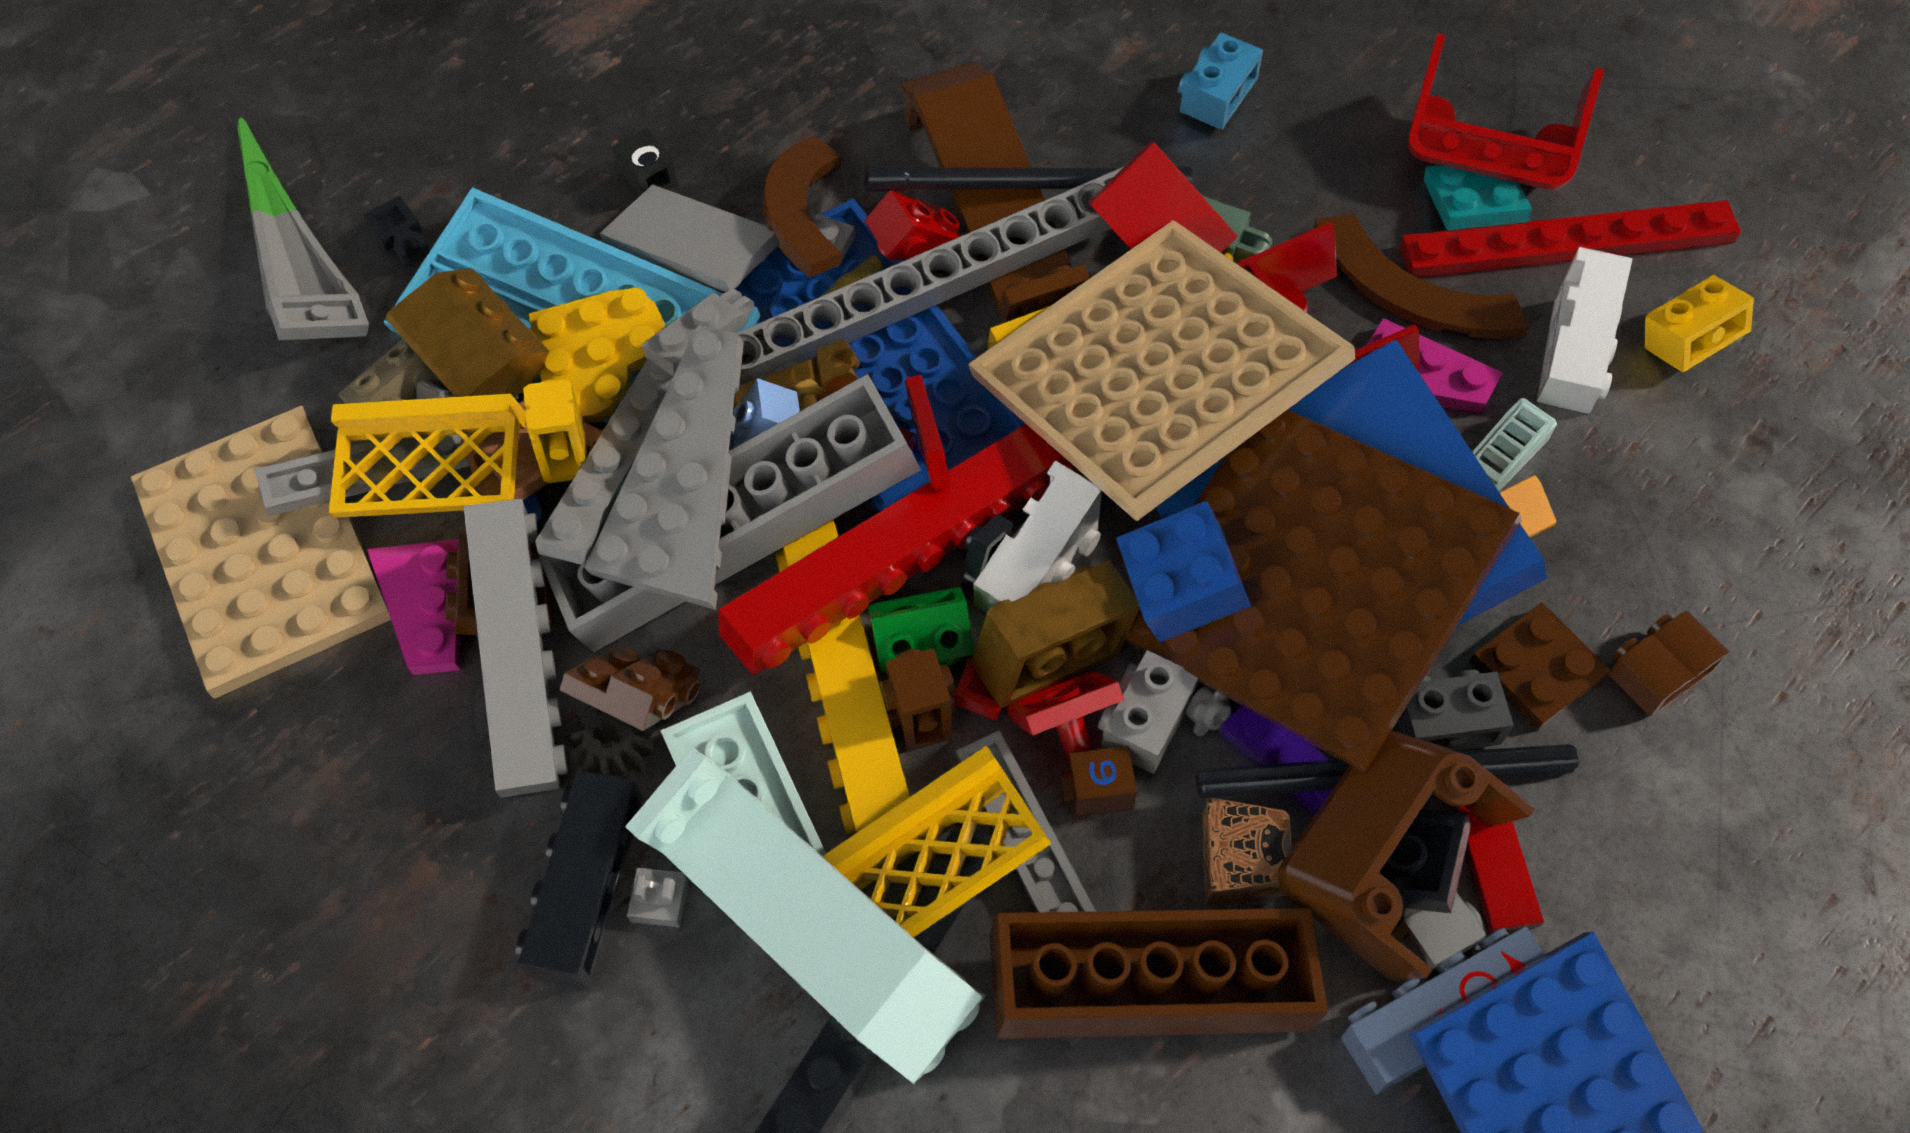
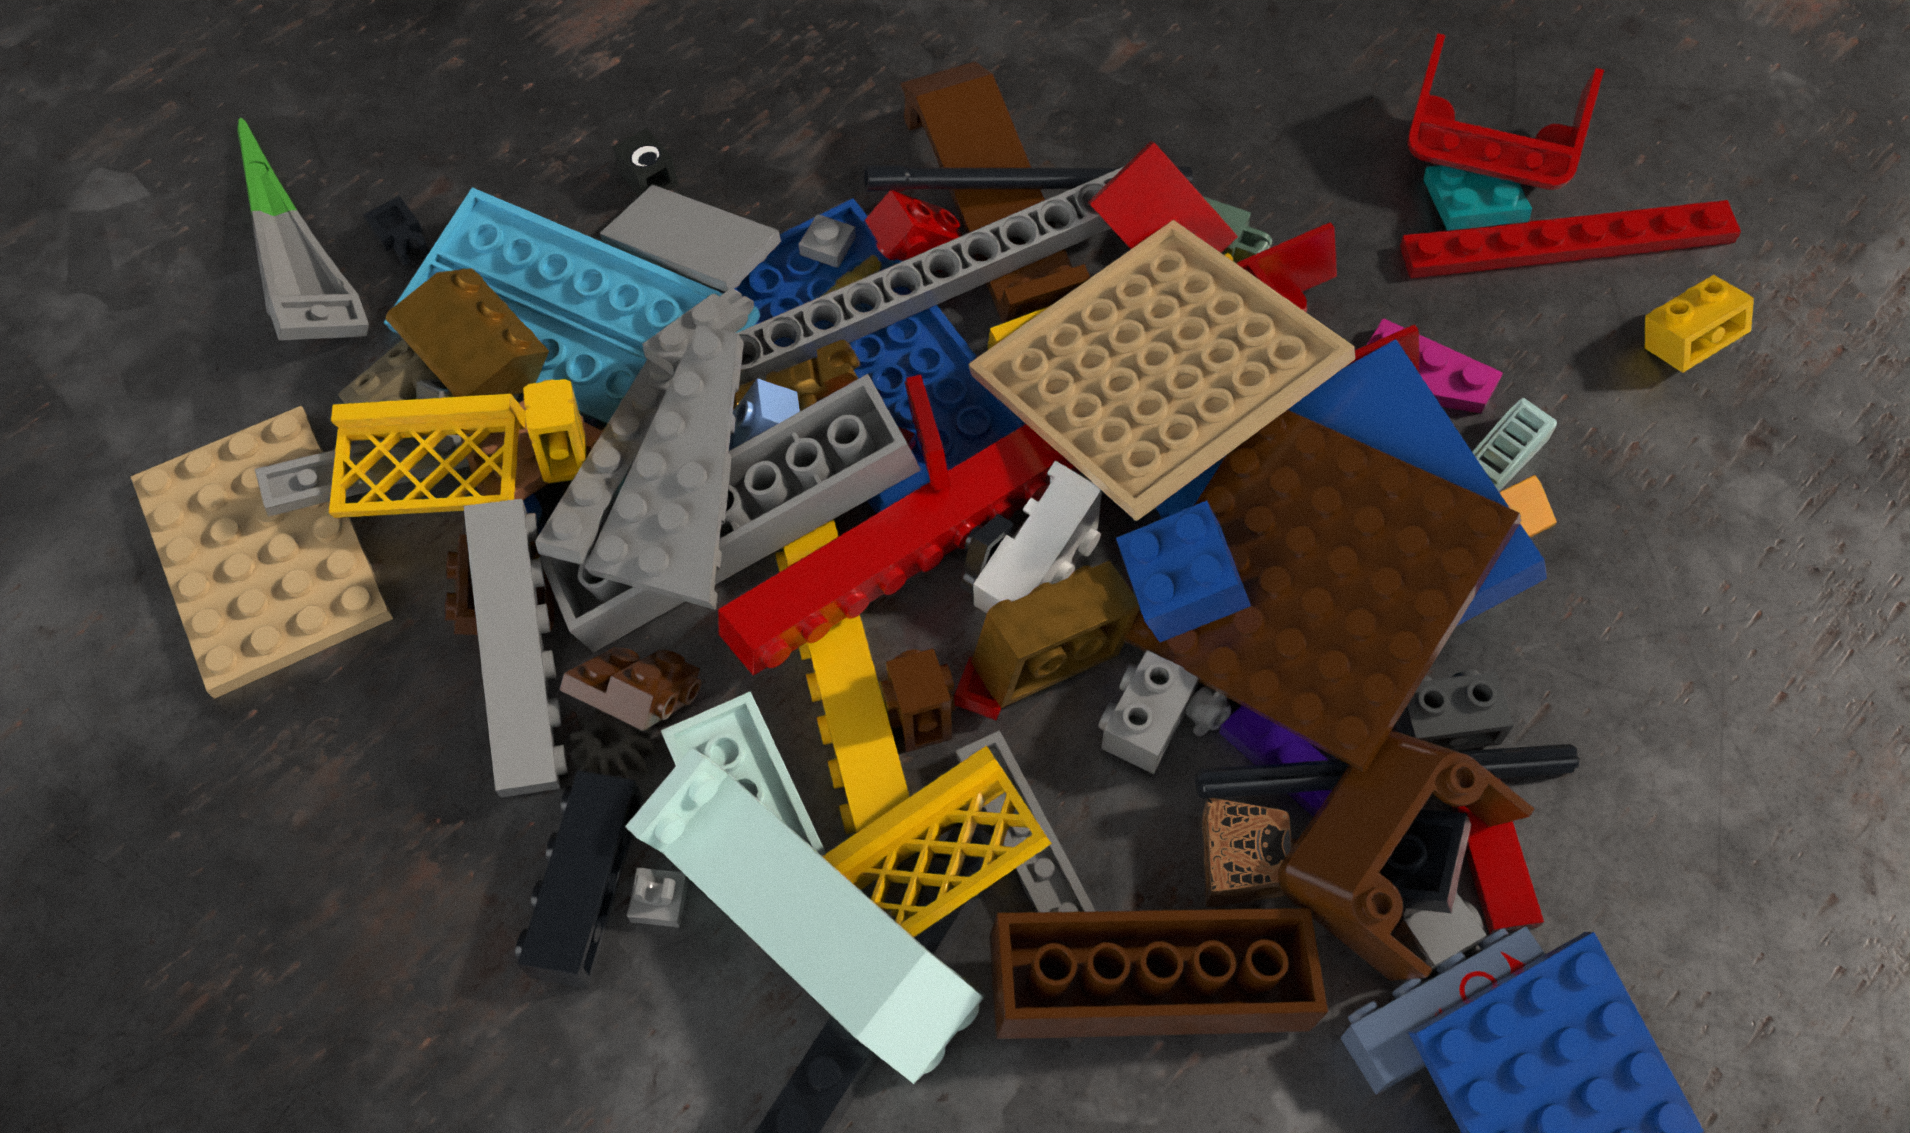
dark pink wing [367,539,461,675] -> none
yellow plate [528,287,666,423] -> none
reddish brown tile [762,136,842,277] -> none
green brick [867,587,975,673] -> none
red tile [1005,670,1124,762] -> none
reddish brown brick [1060,746,1137,817] -> none
dark azure brick [1178,32,1263,130] -> none
reddish brown tile [1313,213,1529,339] -> none
reddish brown plate [1469,602,1611,731] -> none
white wedge [1537,247,1633,414] -> none
reddish brown brick [1608,610,1730,716] -> none

